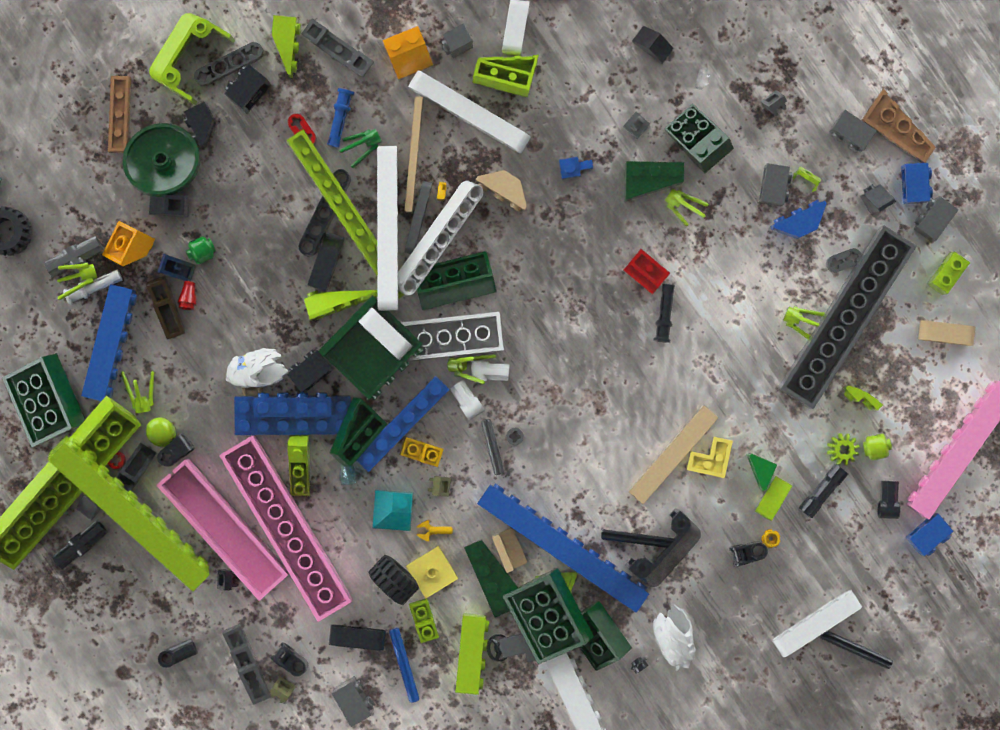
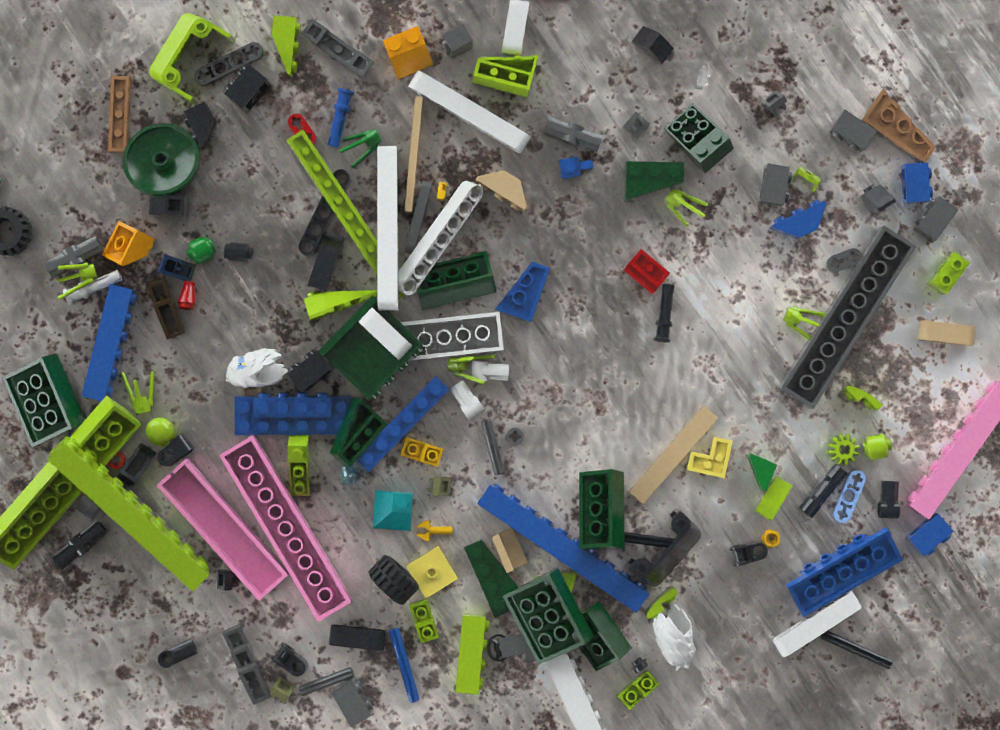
none -> black brick [224,242,253,263]
none -> dark grey axle [299,667,354,696]
none -> blue wing [495,262,550,322]
none -> dark grey piece [543,116,603,152]
none -> dark green slope [579,469,625,550]
none -> lime slope [616,670,660,710]
none -> lime slope [645,586,678,620]
none -> blue plate [786,527,903,617]
none -> light blue beam [832,470,866,523]

